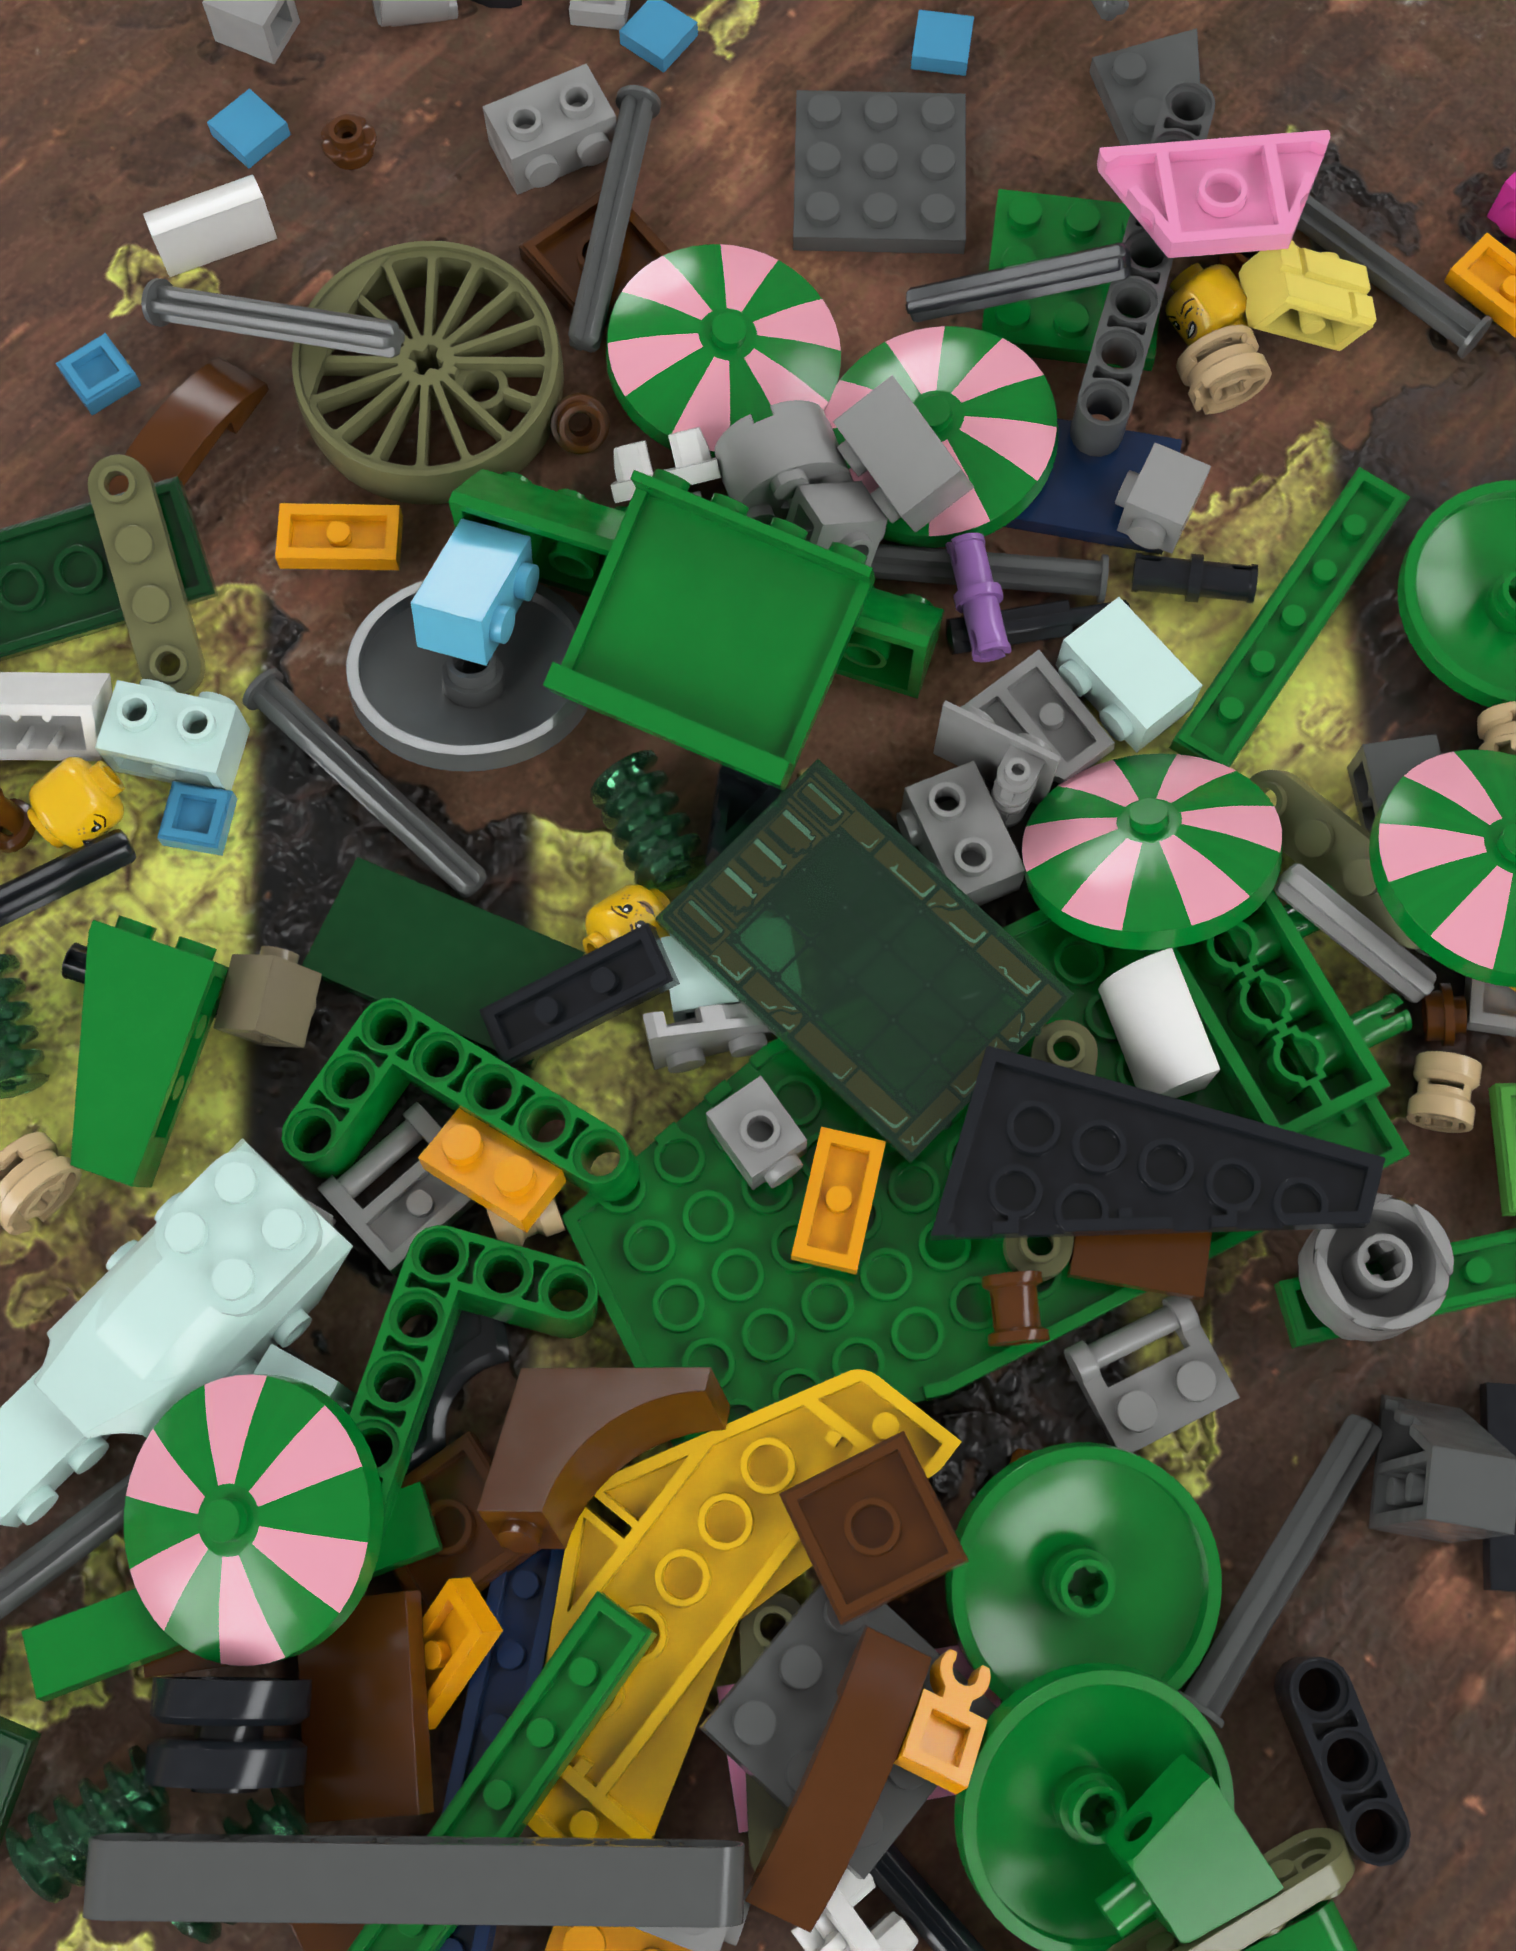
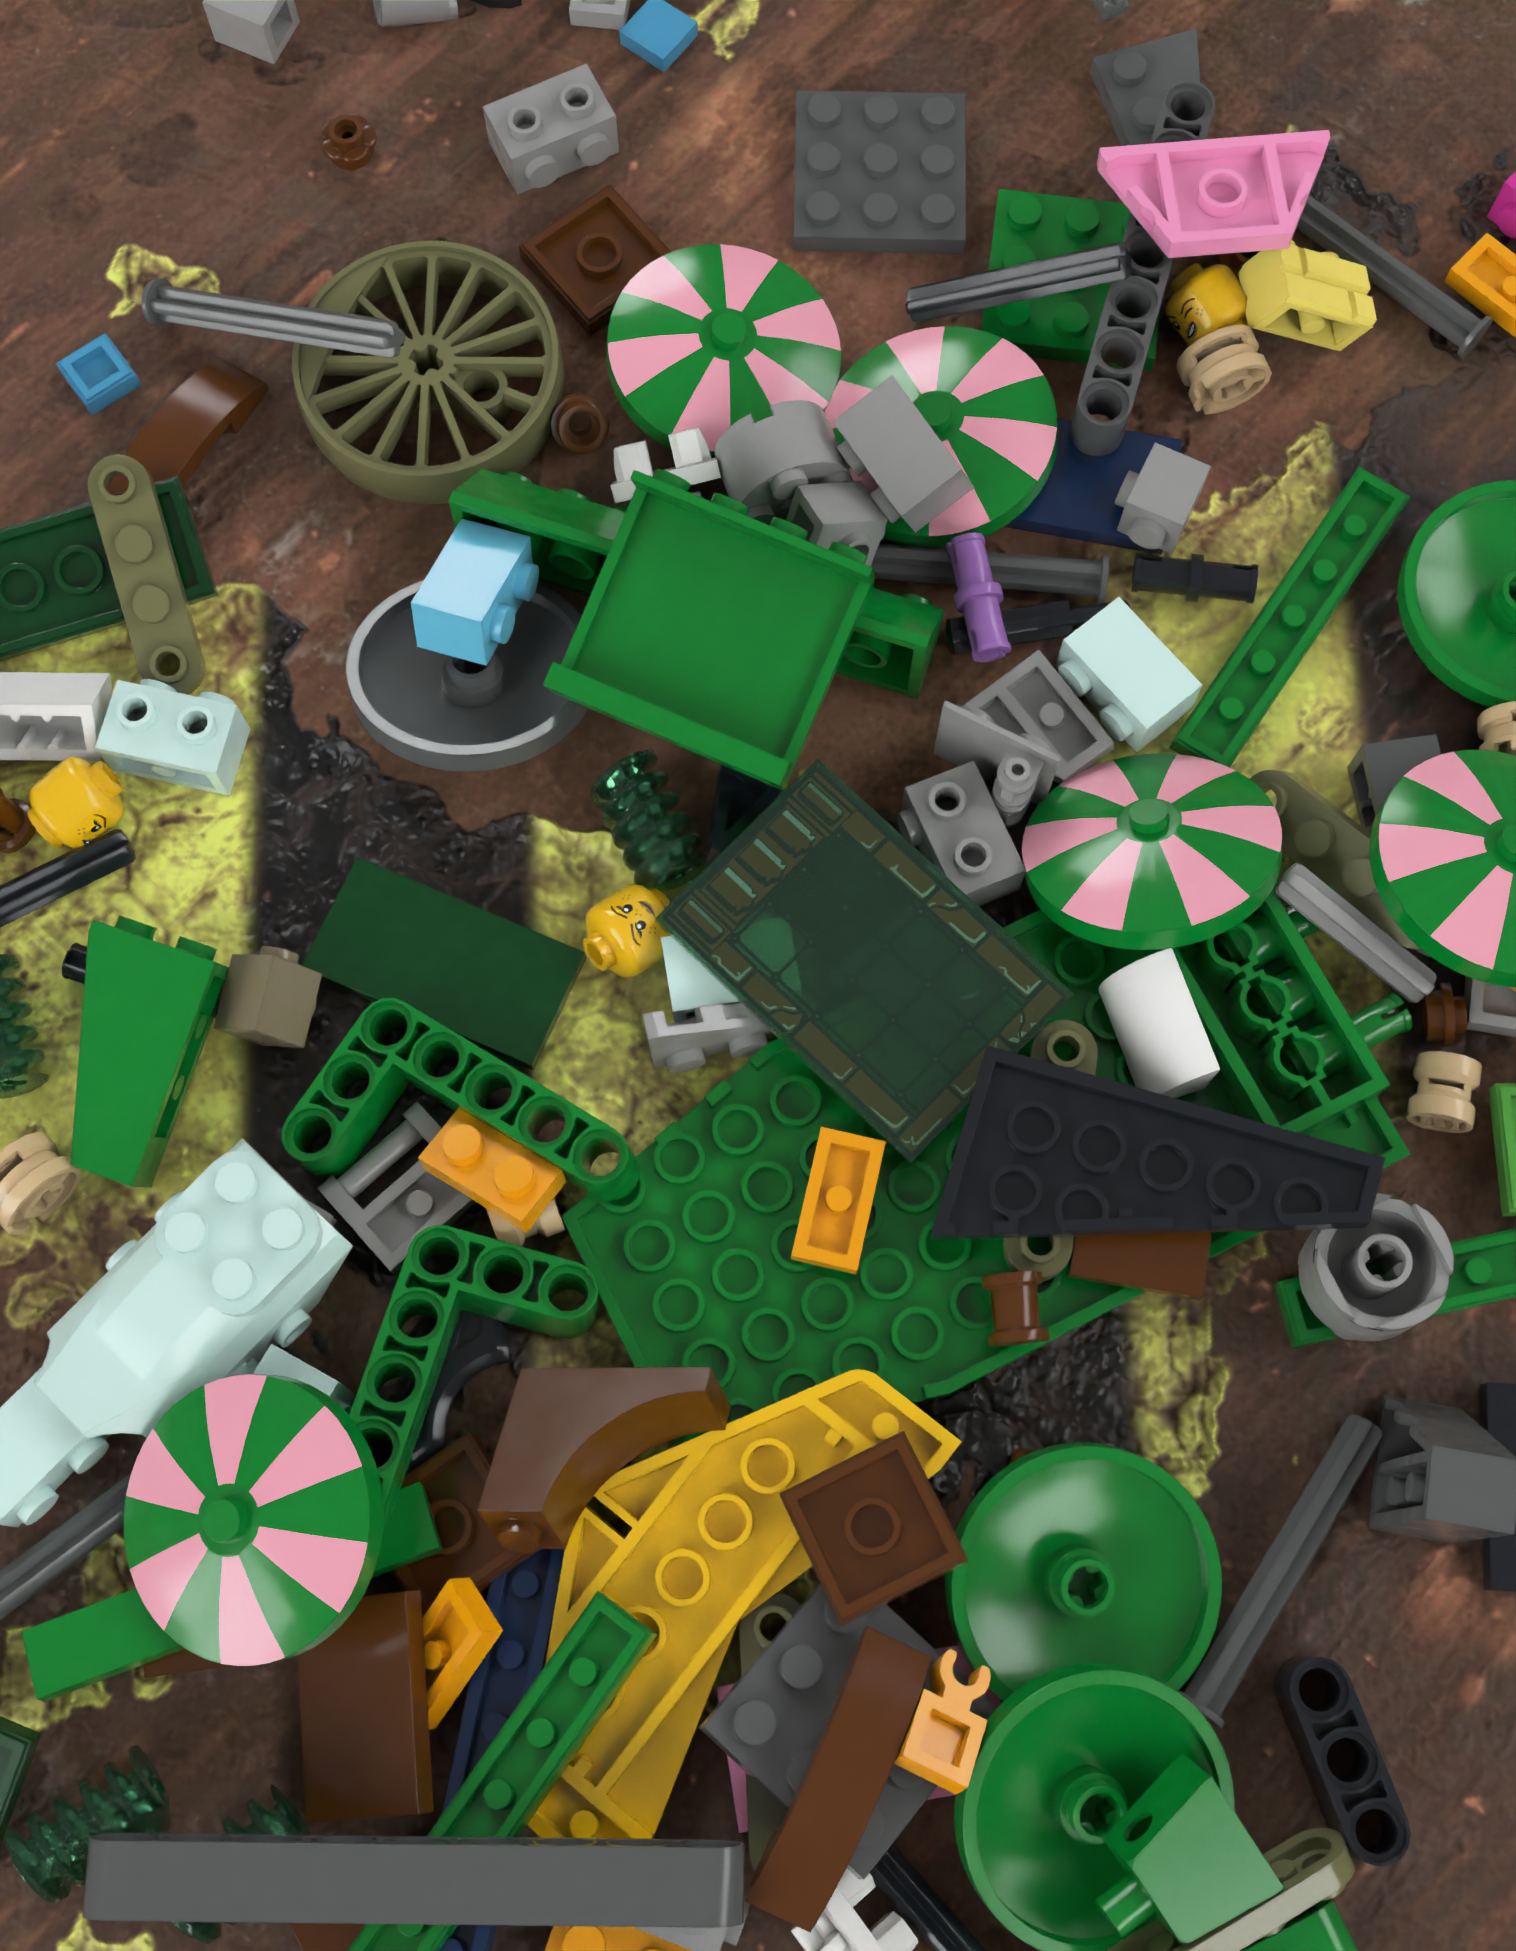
white brick [143,174,277,277] -> none
black wheel [144,1677,312,1794] -> none
dark azure tile [157,781,237,856] -> none
dark azure tile [207,88,291,169] -> none
dark grey axle [242,668,487,898] -> none
light orange plate [275,503,403,570] -> none
black tile [479,923,680,1068] -> none
dark grey axle [568,85,661,353] -> none
light grey brick [706,1076,807,1190] -> none
dark azure tile [911,10,974,76] -> none
light grey plate [1064,1295,1240,1453] -> none

